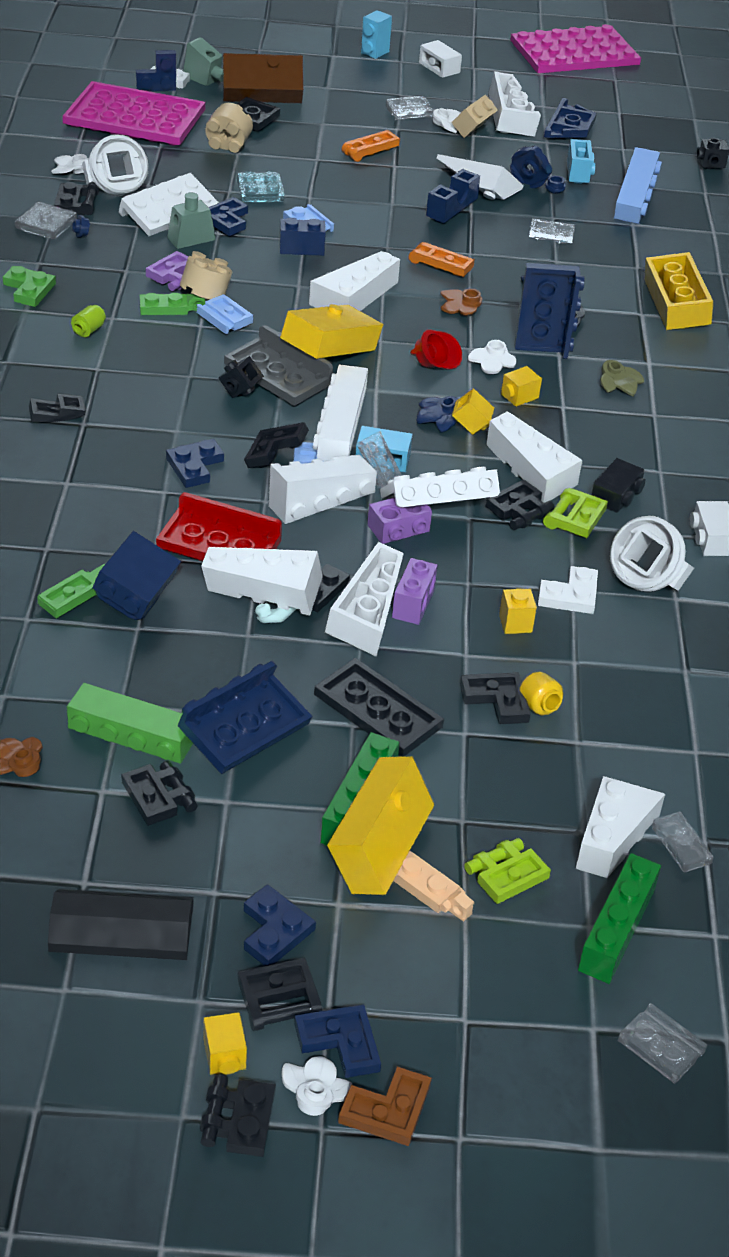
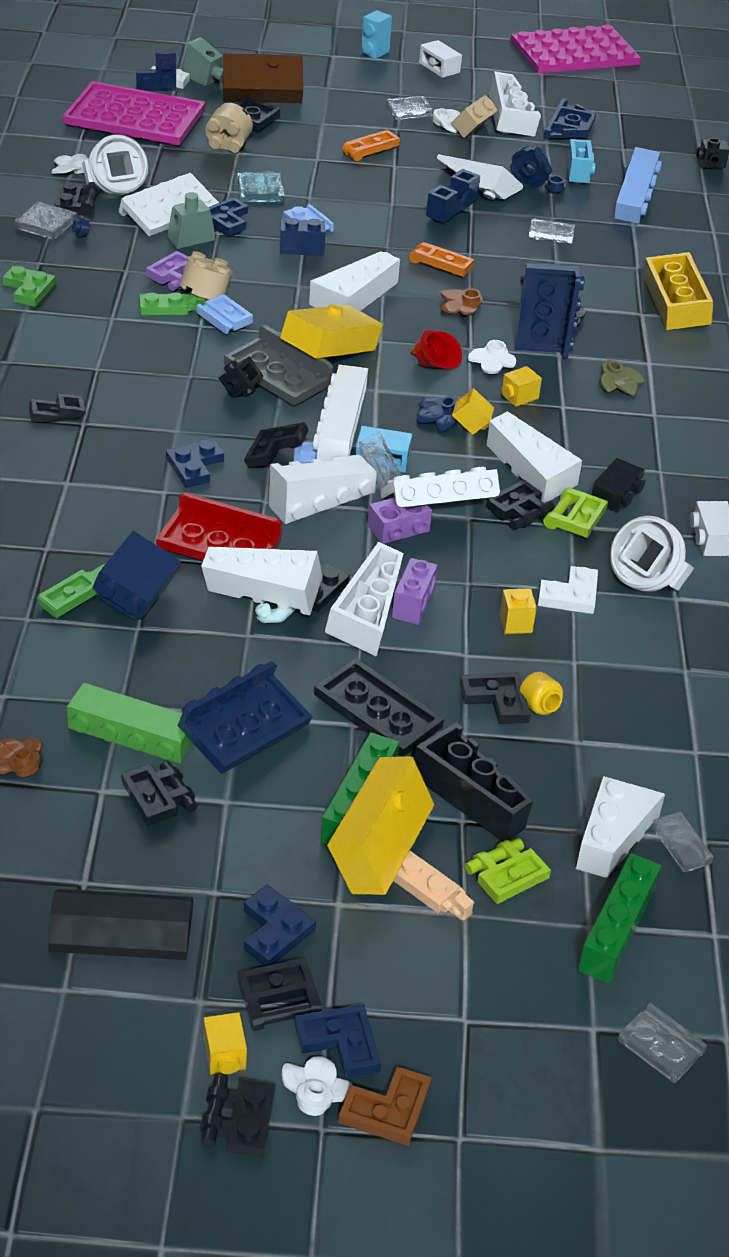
lime brick [71,305,106,337] -> none
none -> black wedge [414,722,533,841]

